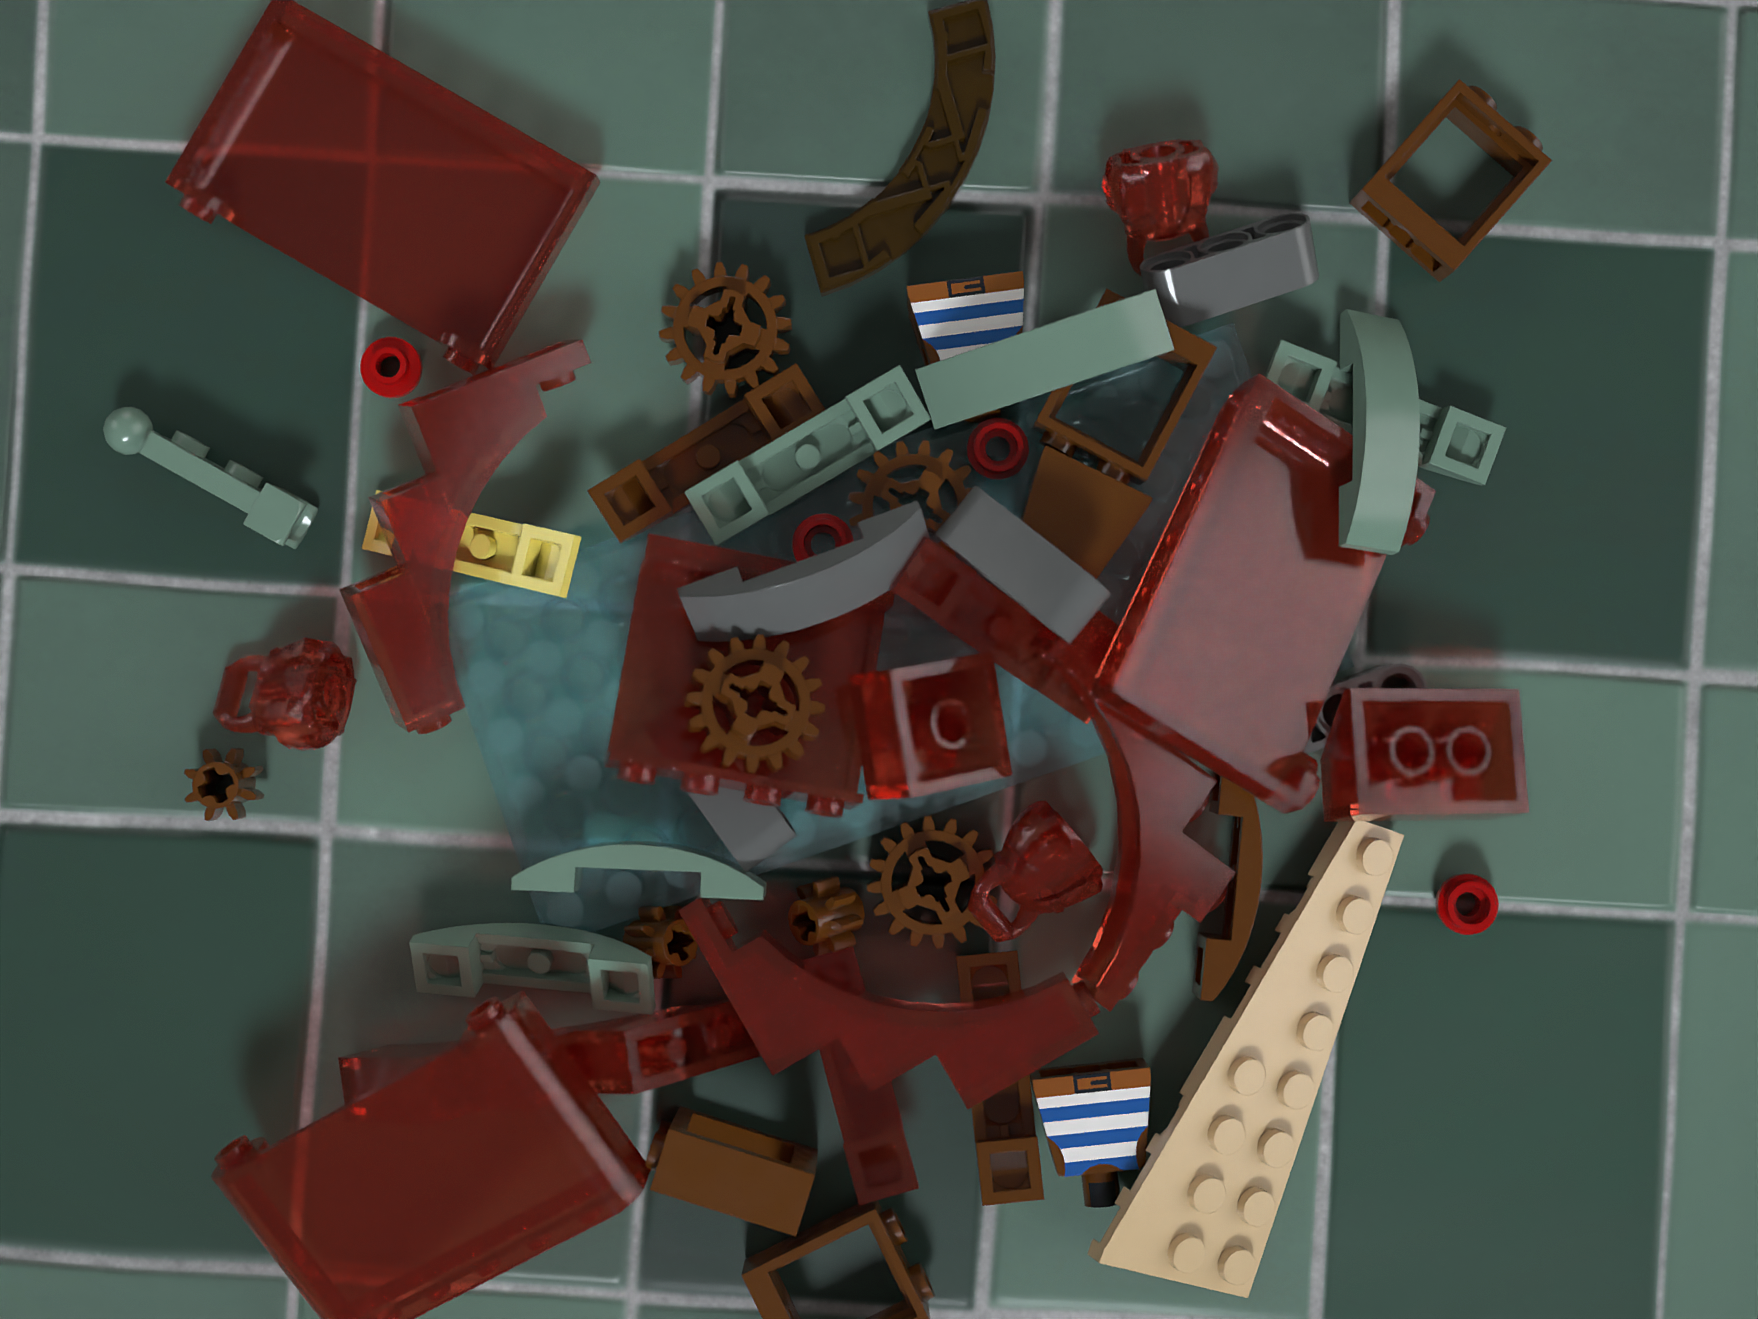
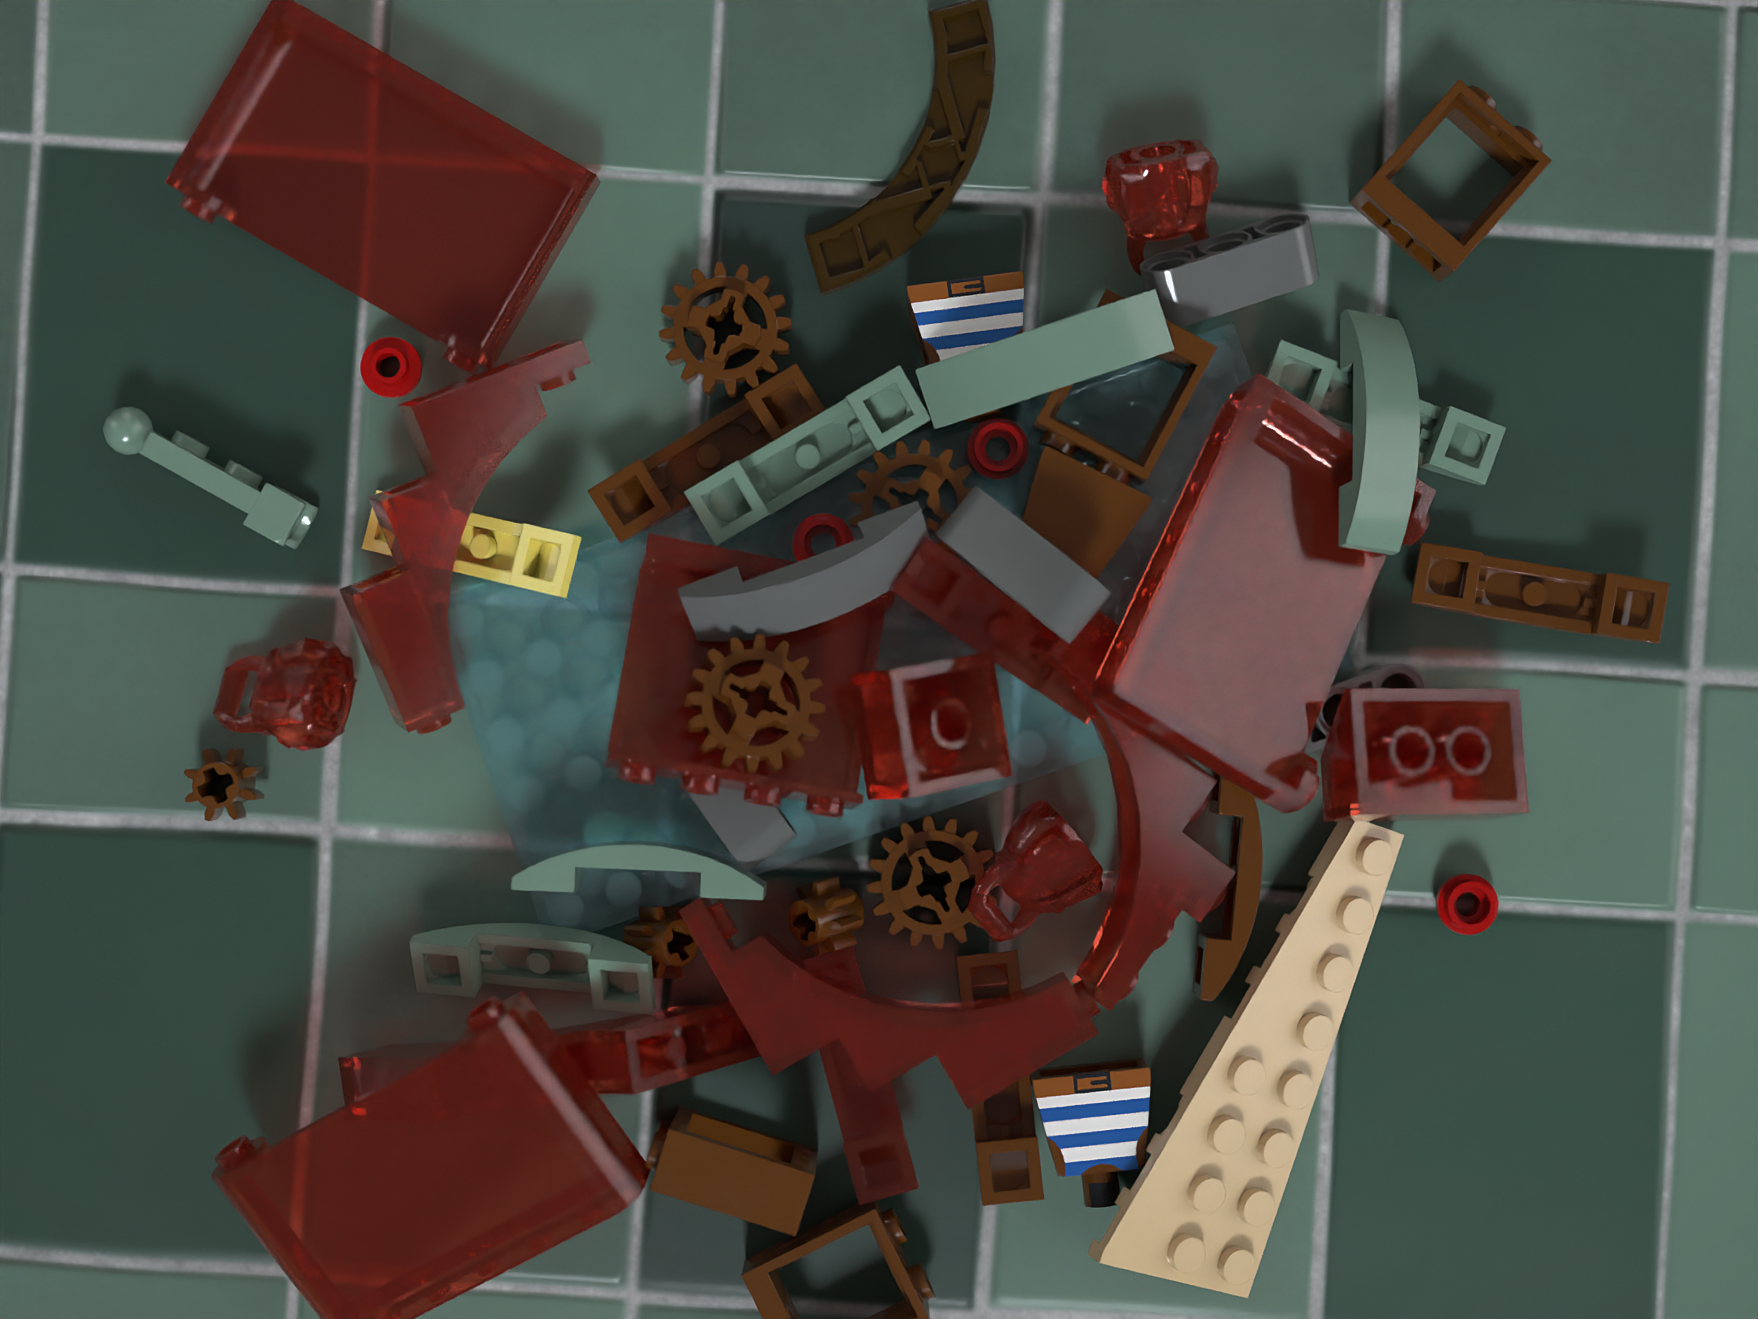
none -> reddish brown slope [1410,542,1670,644]

